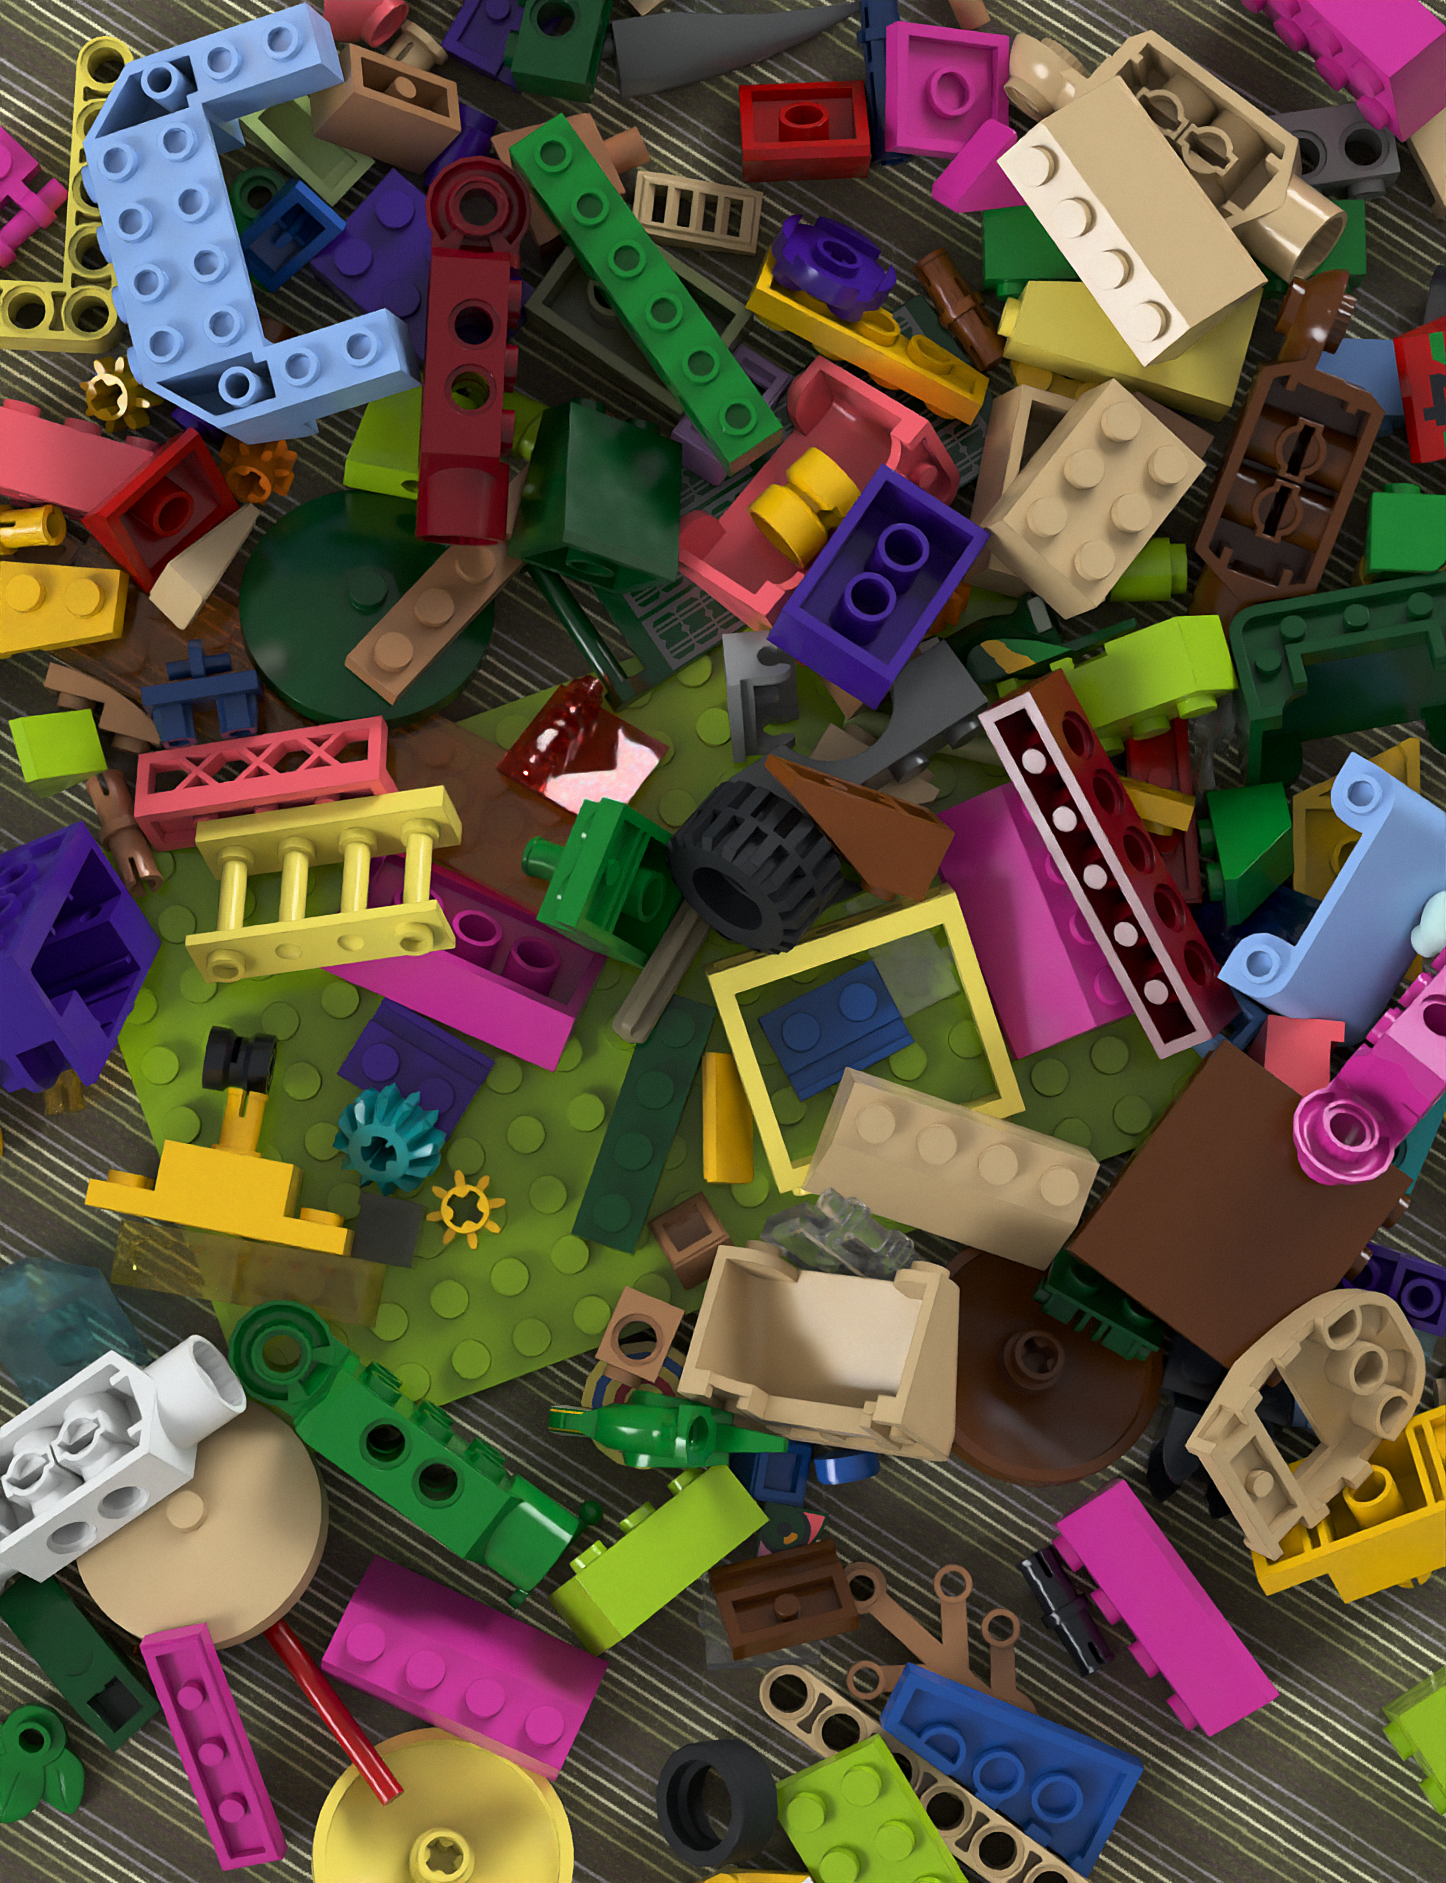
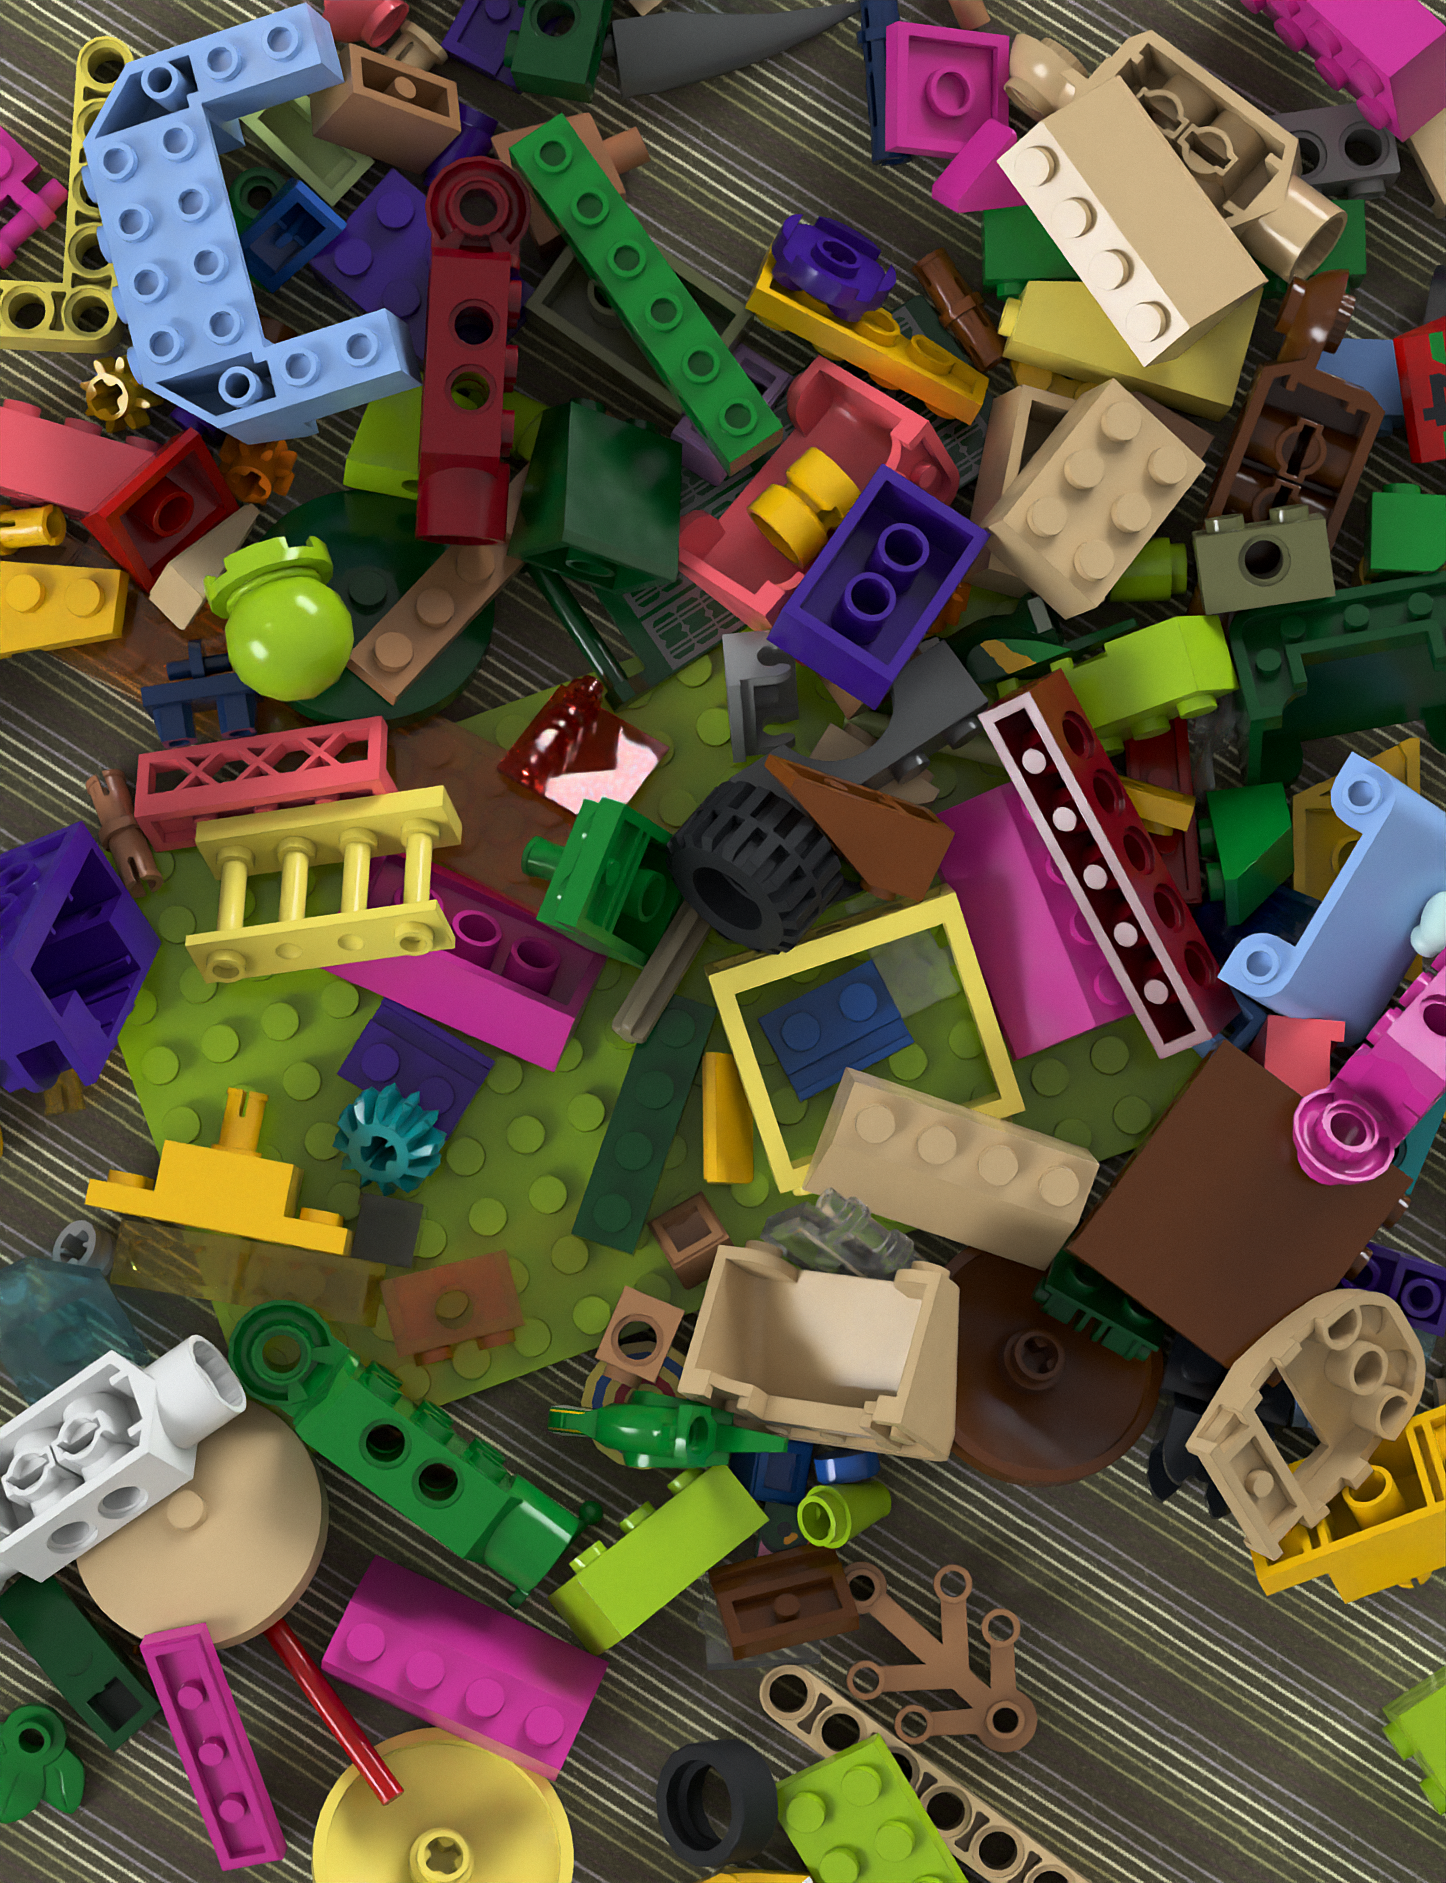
lime slope [8,709,108,799] -> none
medium nougat slope [44,662,167,756] -> none
black wheel [202,1026,278,1096] -> none
yellow gear [426,1170,507,1250] -> none
tan slope [632,171,763,256] -> none
red slope [739,80,870,183] -> none
blue wing [879,1662,1144,1878] -> none
black pin [1015,1545,1116,1678] -> none
dark pink slope [1051,1477,1280,1737] -> none
none -> light grey bush [52,1220,117,1285]
none -> lime tile [203,536,354,702]
none -> clear orange brick [379,1249,527,1367]
none -> lime cone [797,1480,892,1549]
none -> olive brick [1192,504,1336,615]

